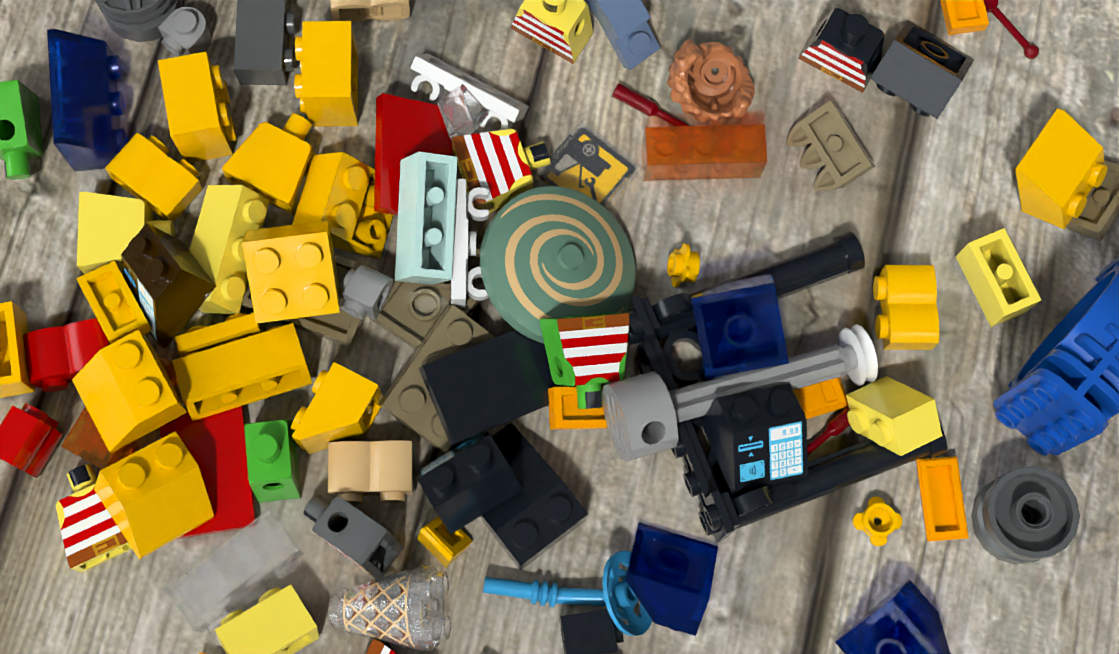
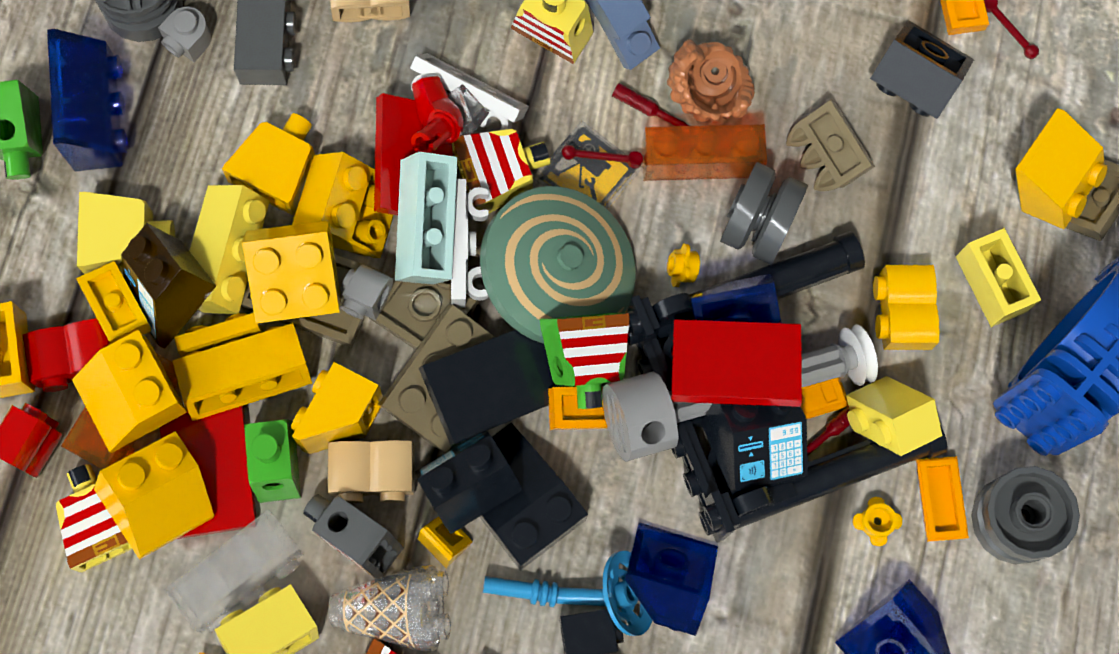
yellow brick [105,133,203,222] -> none
yellow brick [158,52,237,163] -> none
yellow brick [294,21,358,127] -> none
black torso [798,8,885,93] -> none
none -> red arm [411,76,464,153]
none -> dark red hinge [561,145,643,169]
none -> red tile [671,319,802,407]
none -> dark grey wheel [720,162,808,265]

